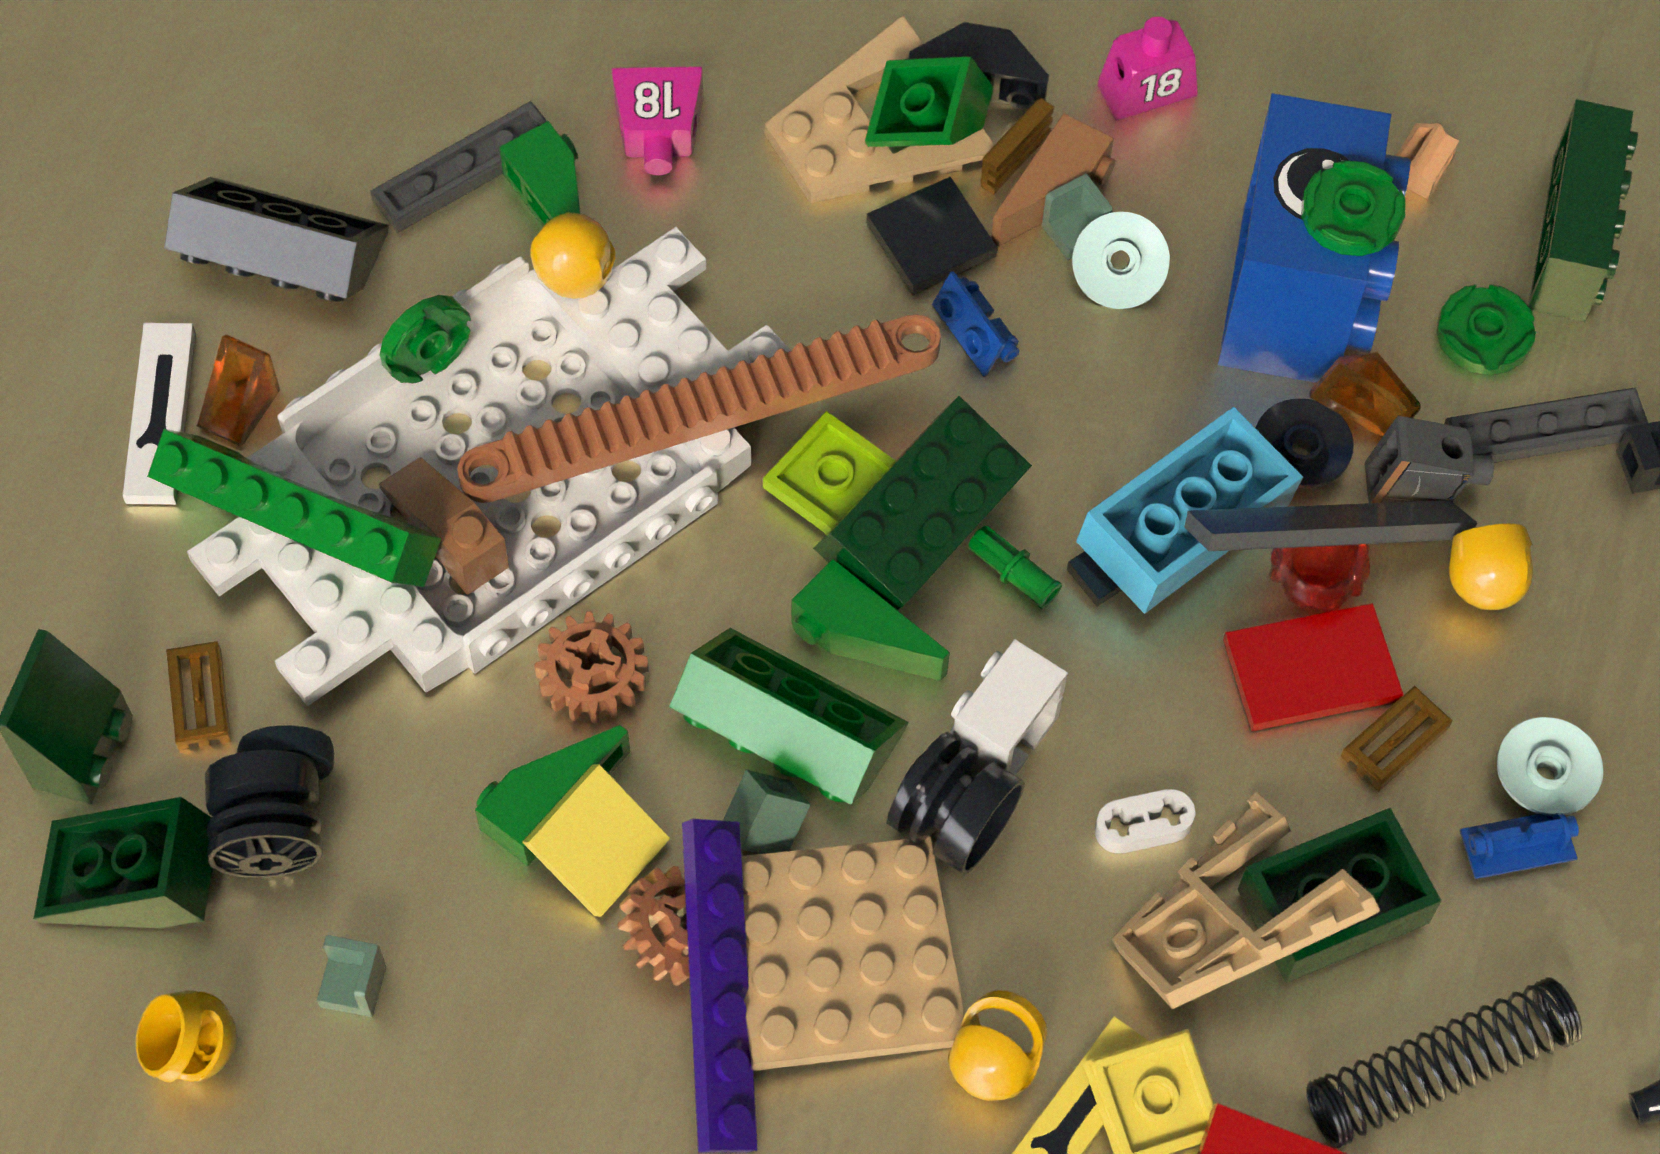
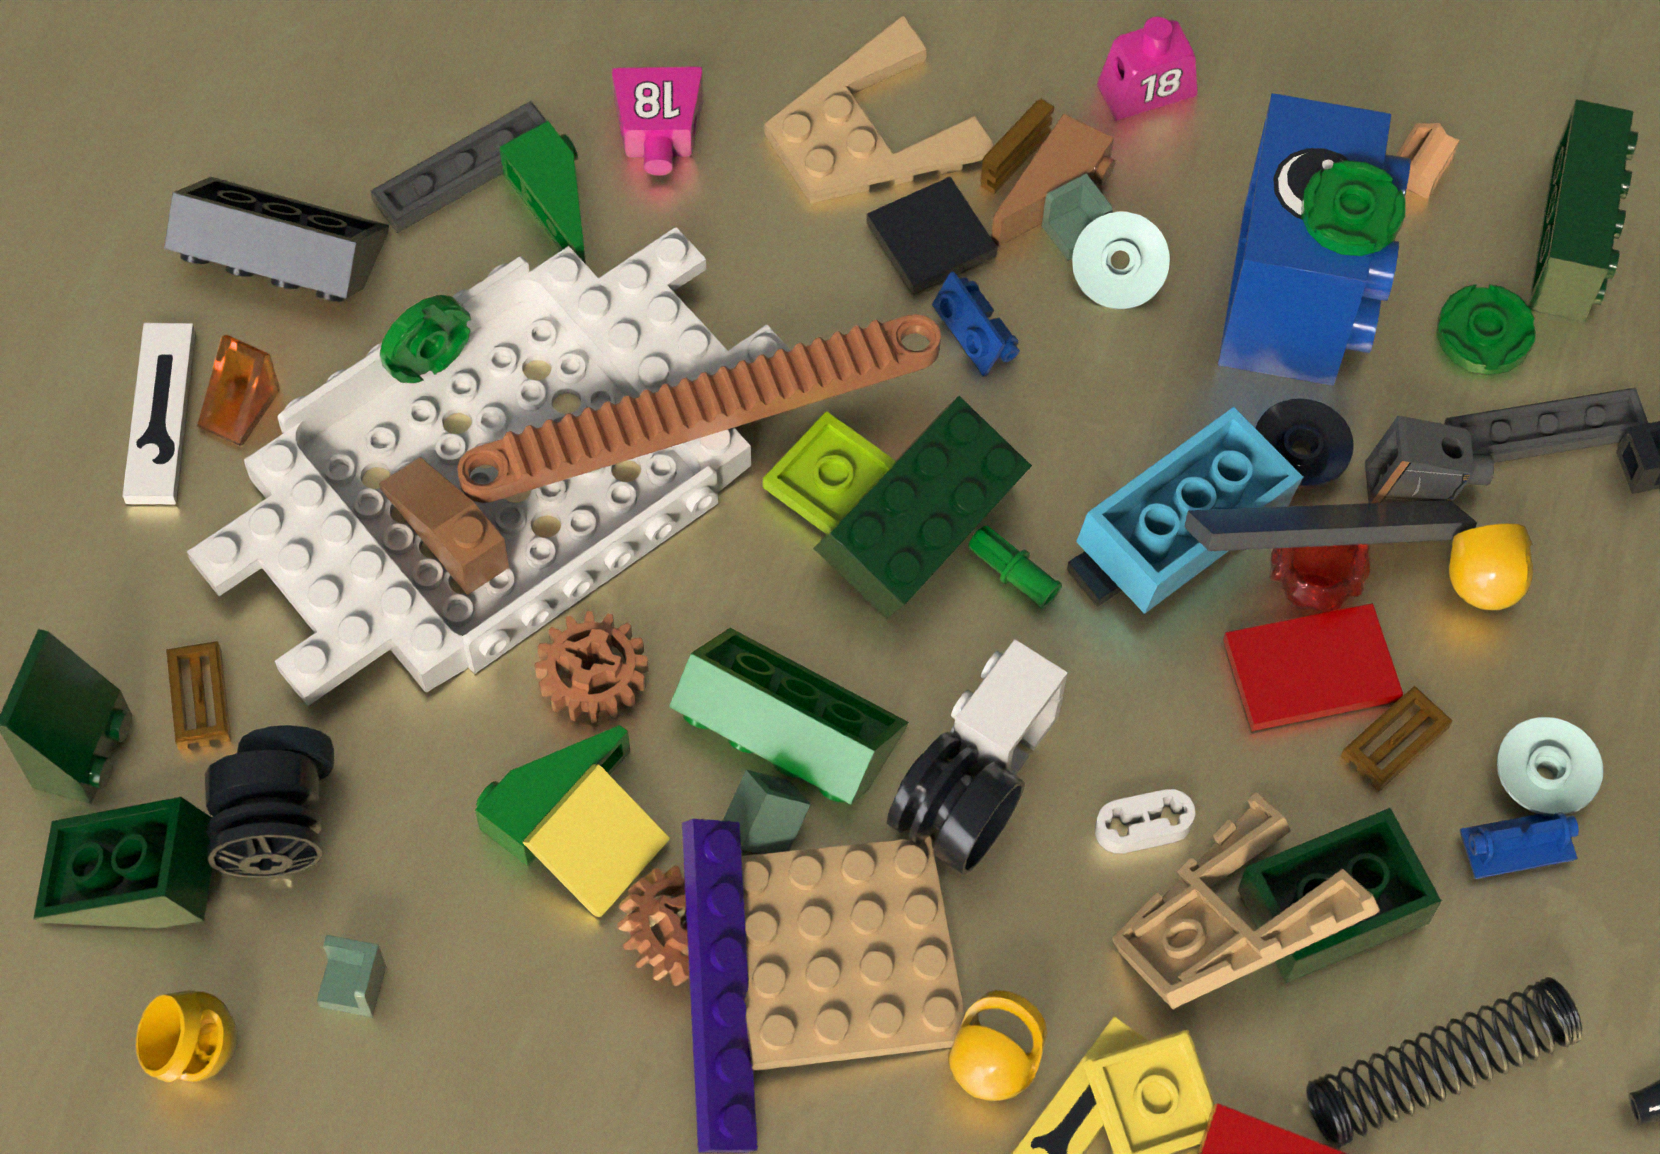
green arch [147,429,442,587] -> none
yellow helmet [530,212,615,299] -> none
green slope [791,559,950,681] -> none
green slope [865,57,994,147] -> none
black slope [908,22,1049,109] -> none
clear orange slope [1309,352,1421,437] -> none

